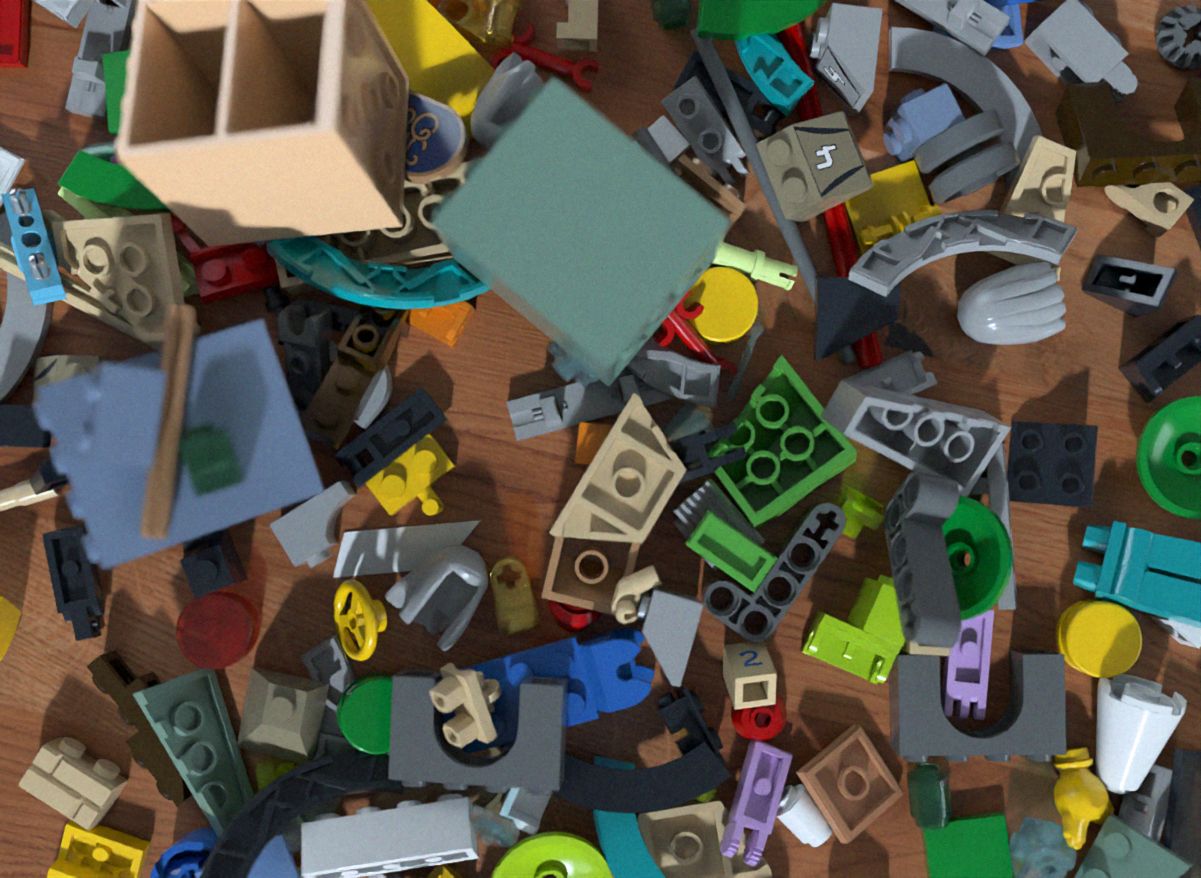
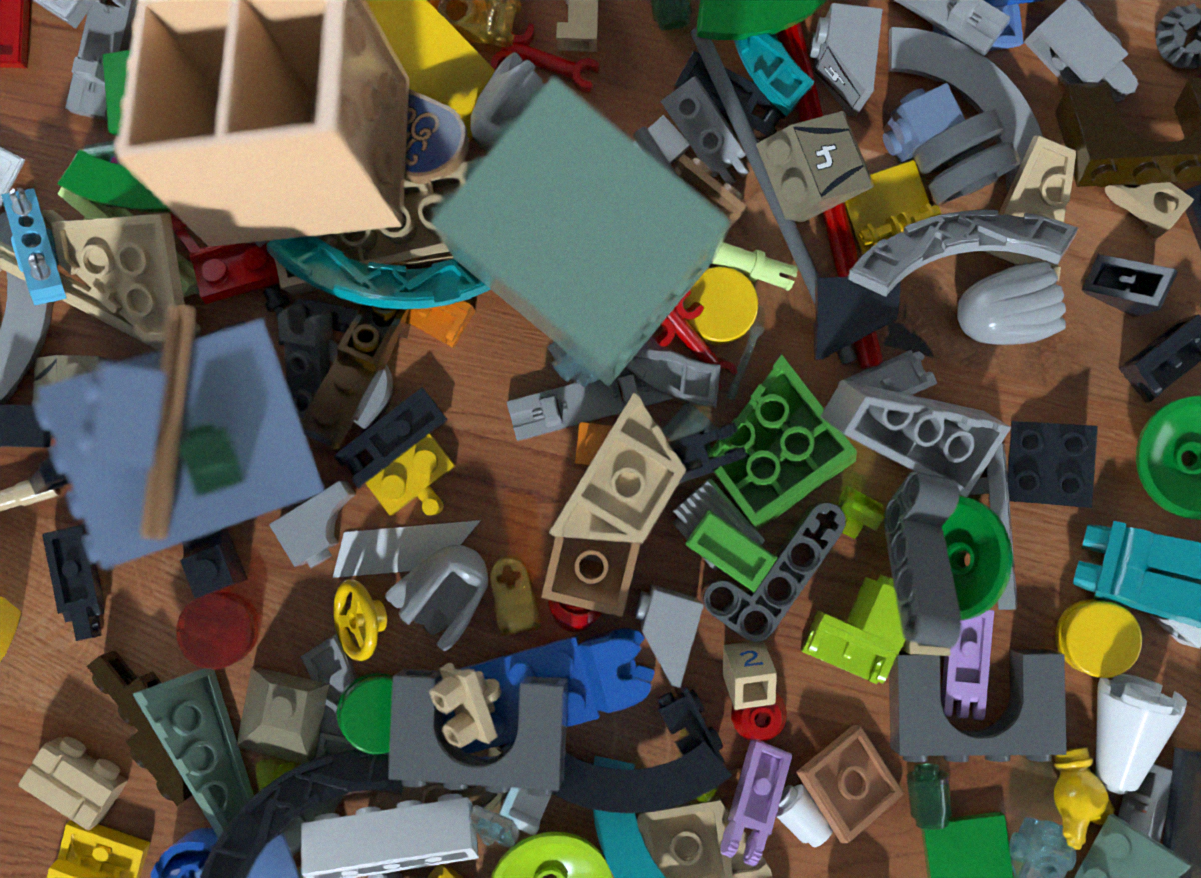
tan arm [611,565,661,624] -> none

